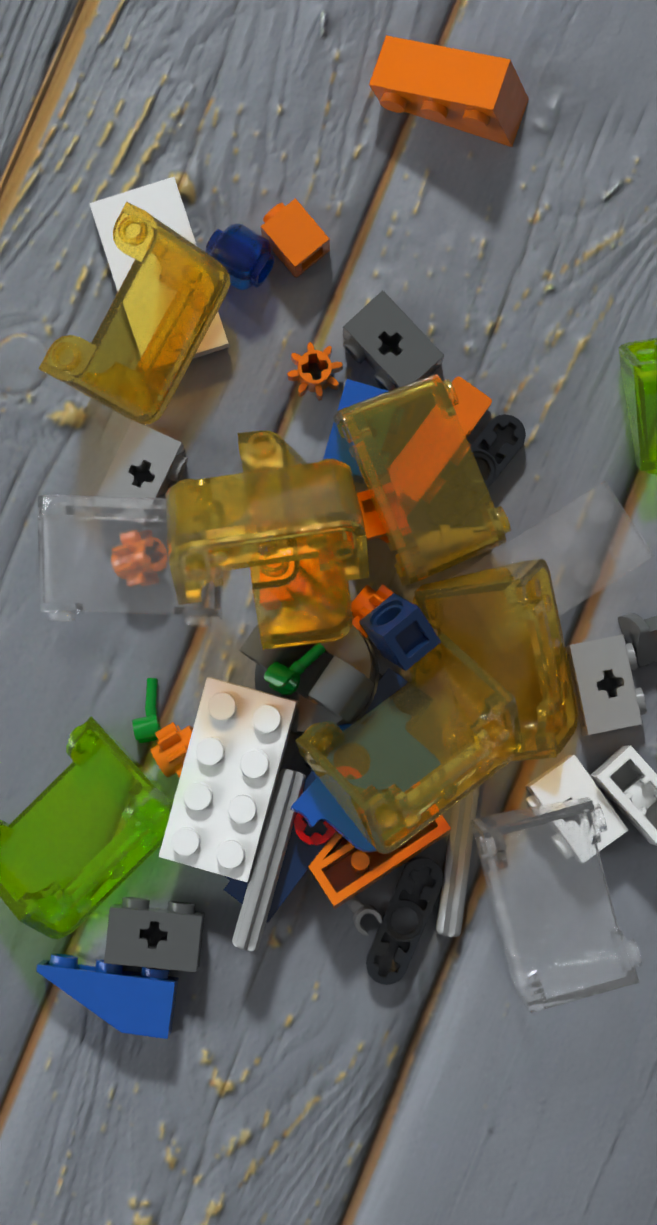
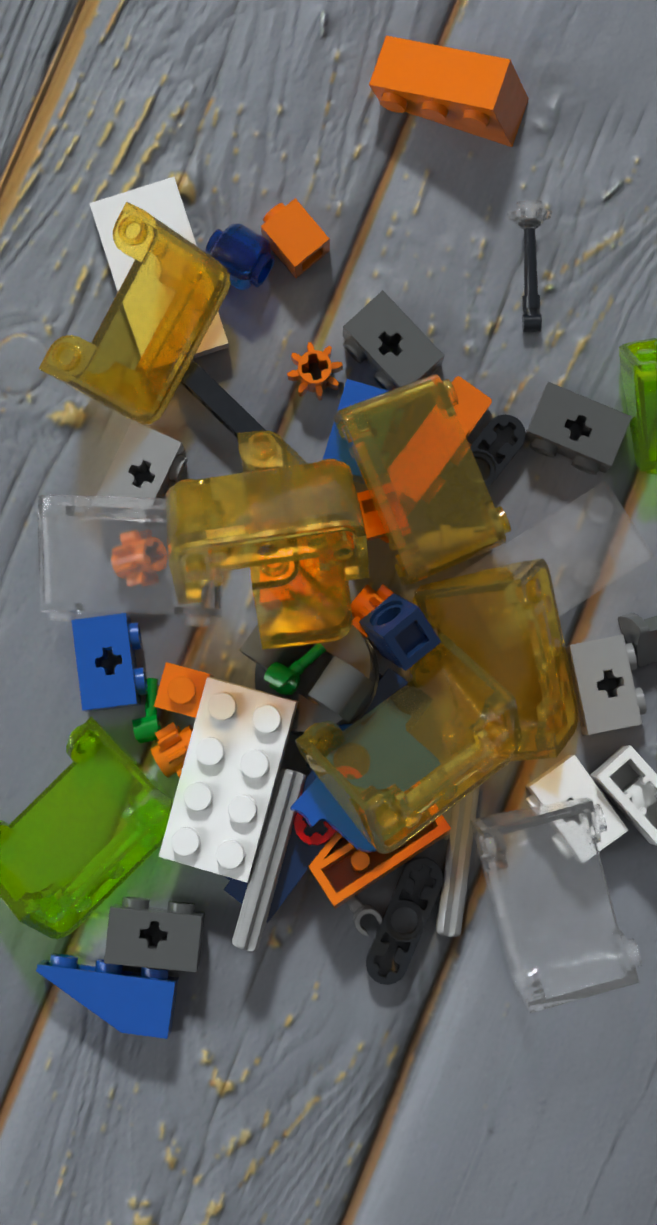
none -> blue brick [71,613,148,712]
none -> orange brick [154,662,214,718]
none -> black beam [174,359,282,465]
none -> black piece [507,200,552,332]
none -> dark grey brick [525,382,632,475]

